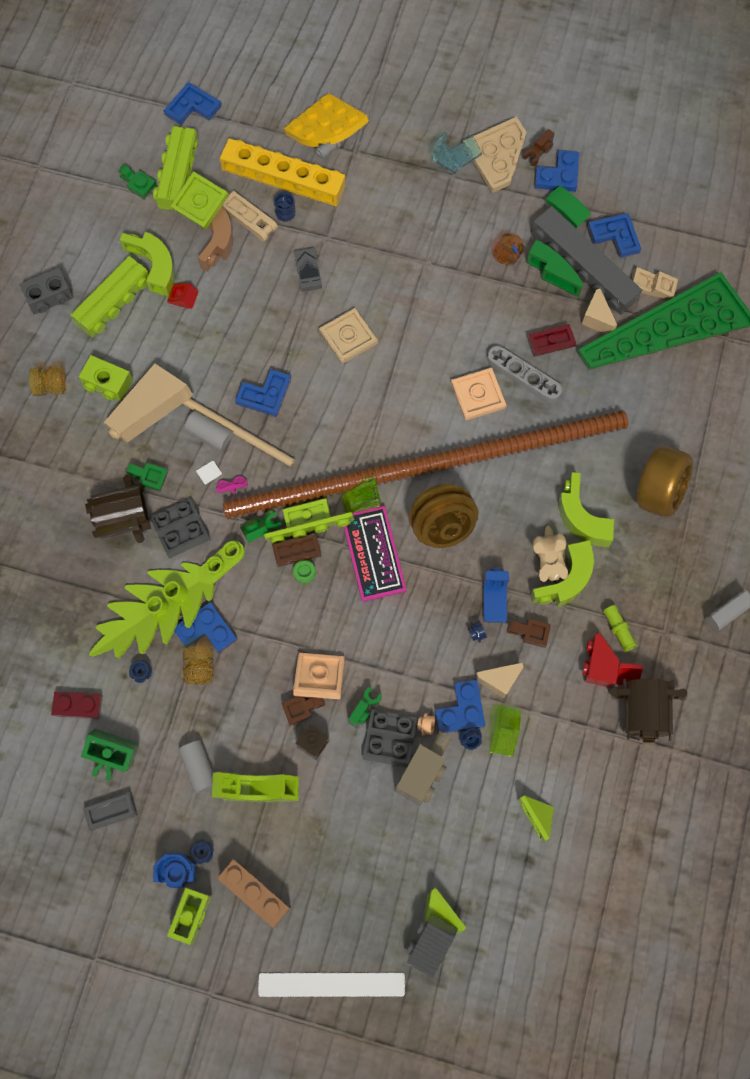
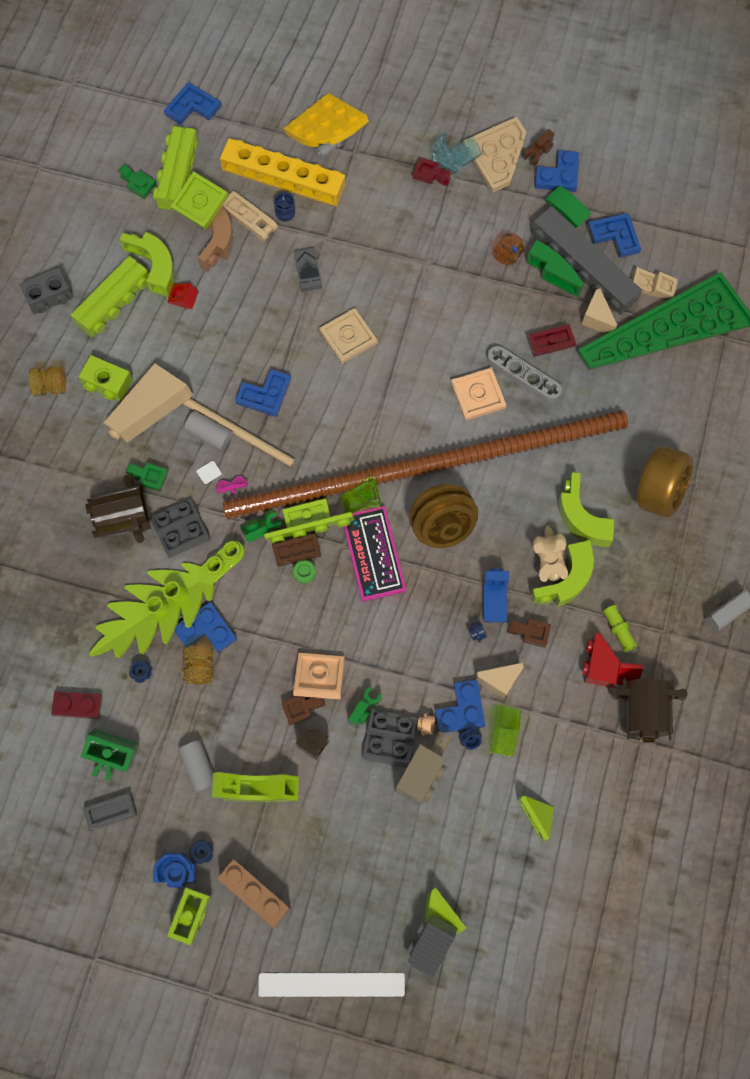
none -> dark red plate [413,158,451,186]

